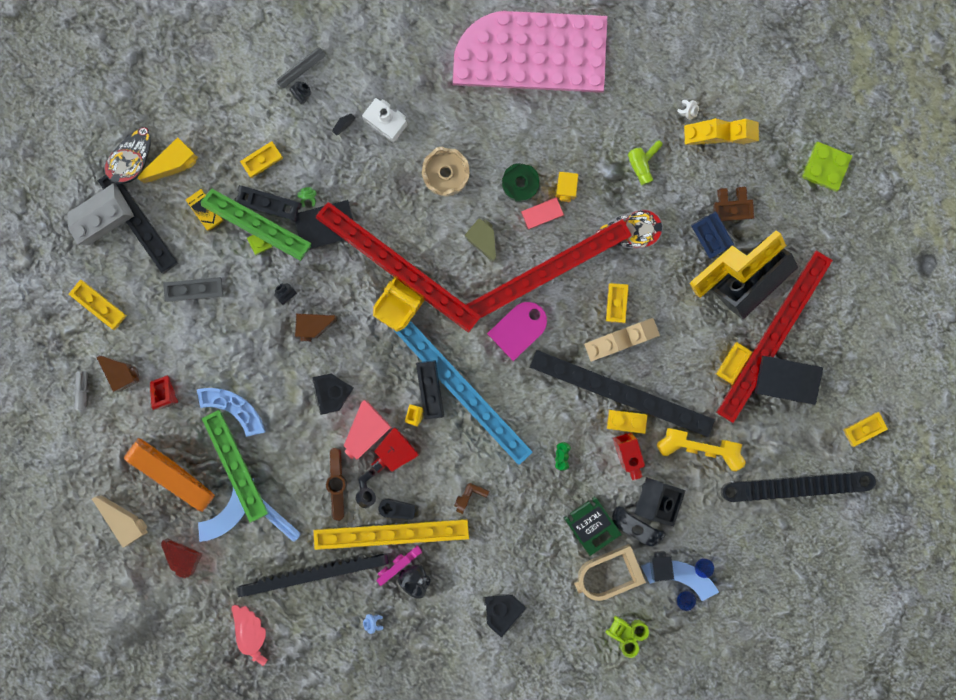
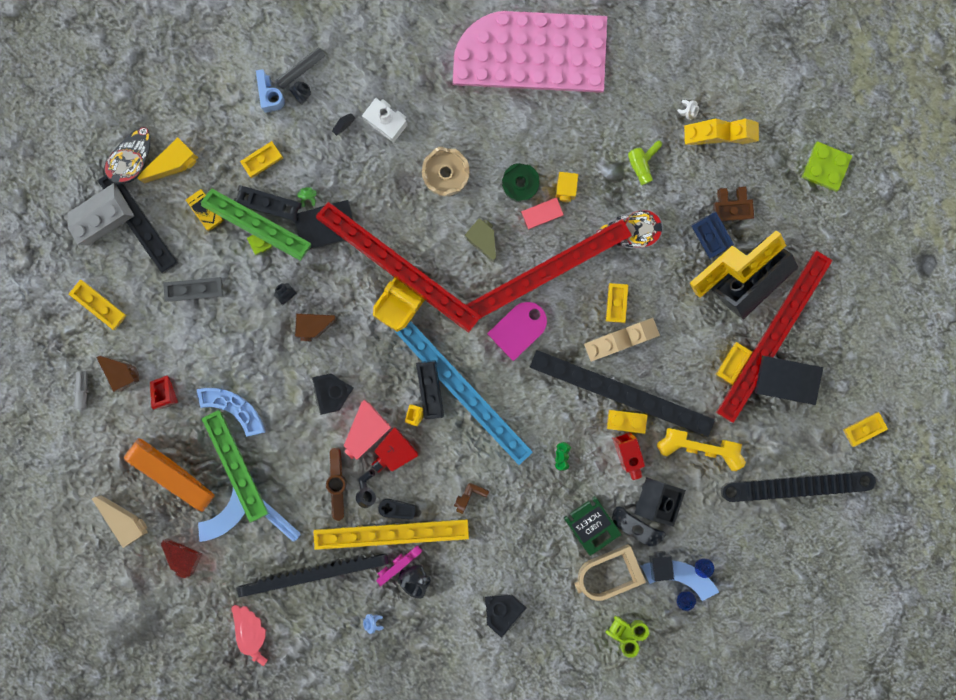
none -> light blue plate [256,69,285,113]

